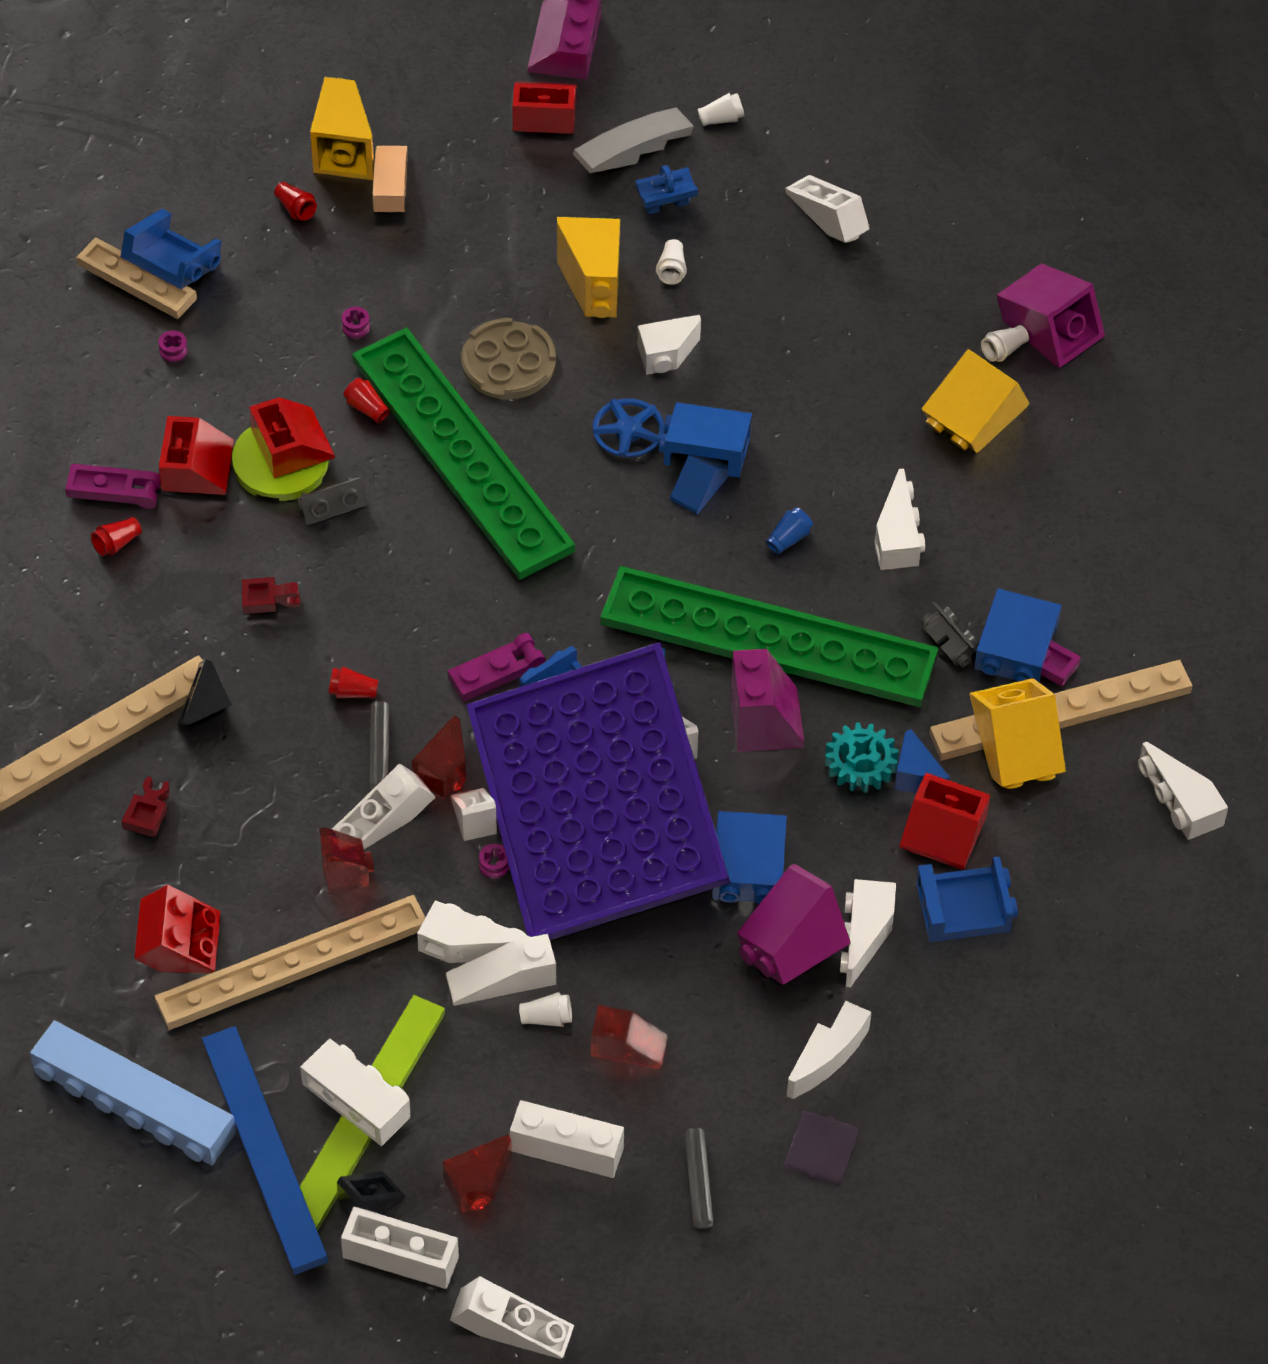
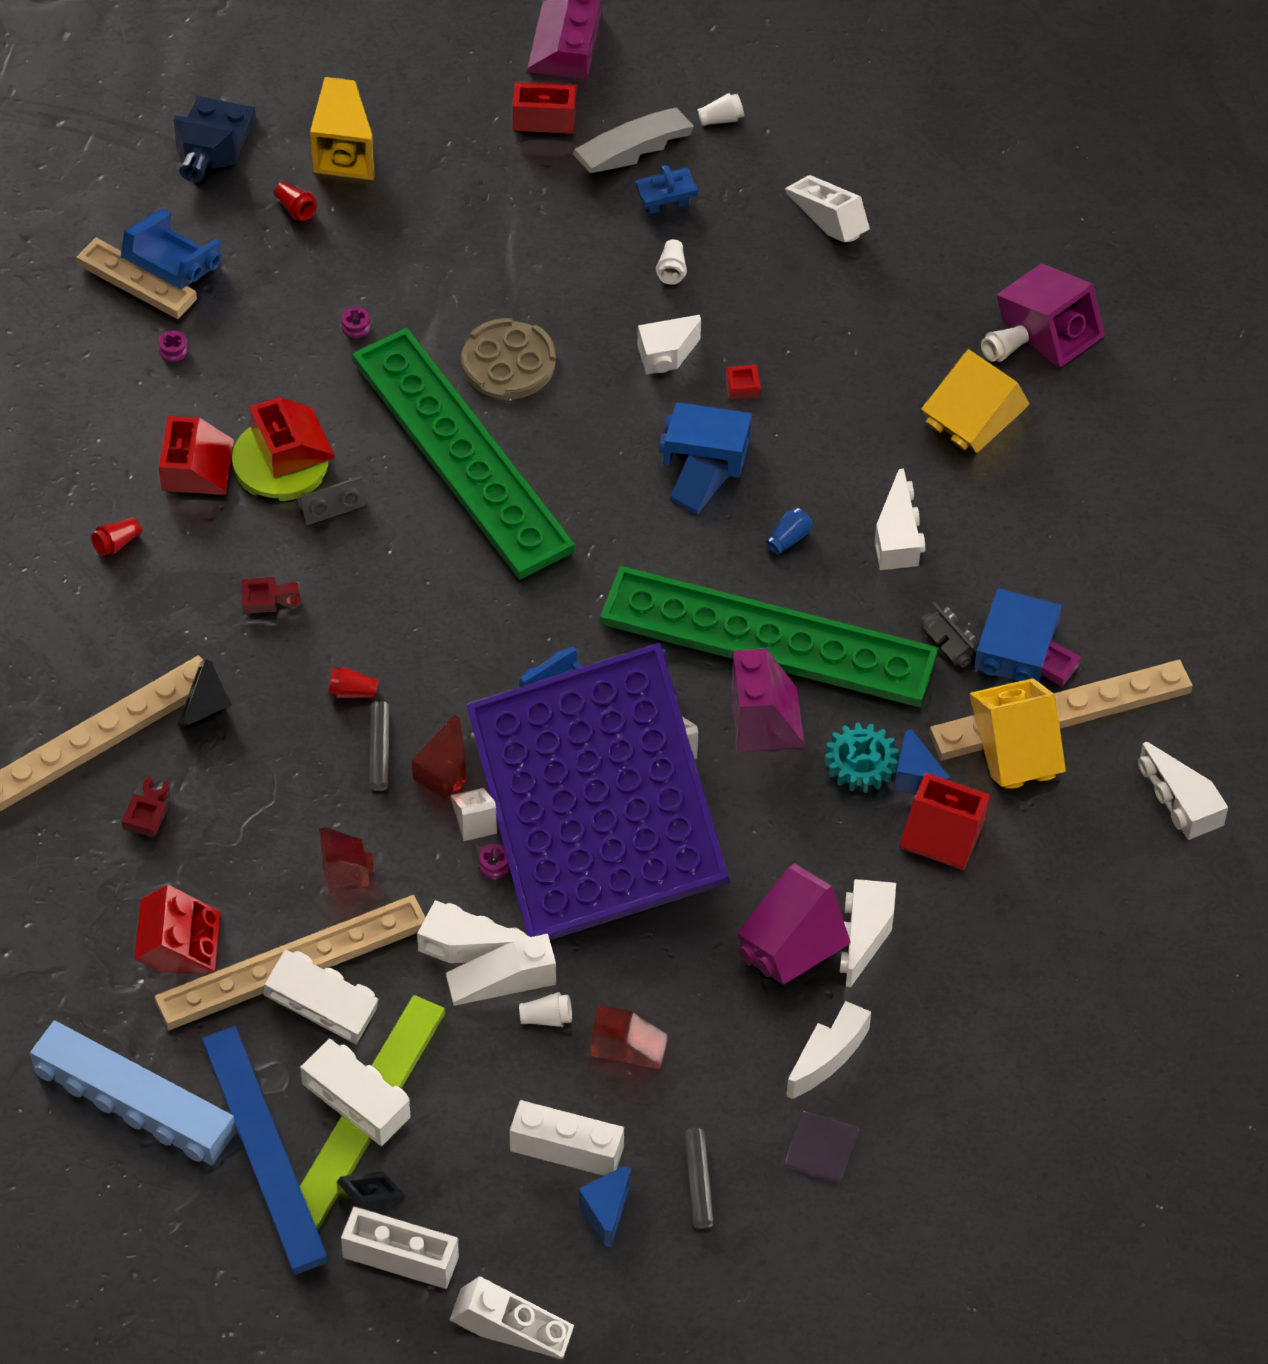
magenta plate [65,463,161,509] -> none
white slope [326,764,435,859] -> none
red cone [343,377,390,423] -> none
light nougat slope [373,146,408,212] -> none
clear red slope [442,1134,512,1214] -> none
magenta plate [448,633,546,702] -> none
yellow slope [557,217,620,318] -> none
blue wheel [592,398,665,458] -> none
blue panel [712,811,787,904] -> none
blue panel [916,856,1018,942] -> none
none -> dark blue plate [173,96,256,182]
none -> white brick [263,949,379,1045]
none -> blue slope [579,1166,631,1248]
none -> red tile [725,364,761,399]

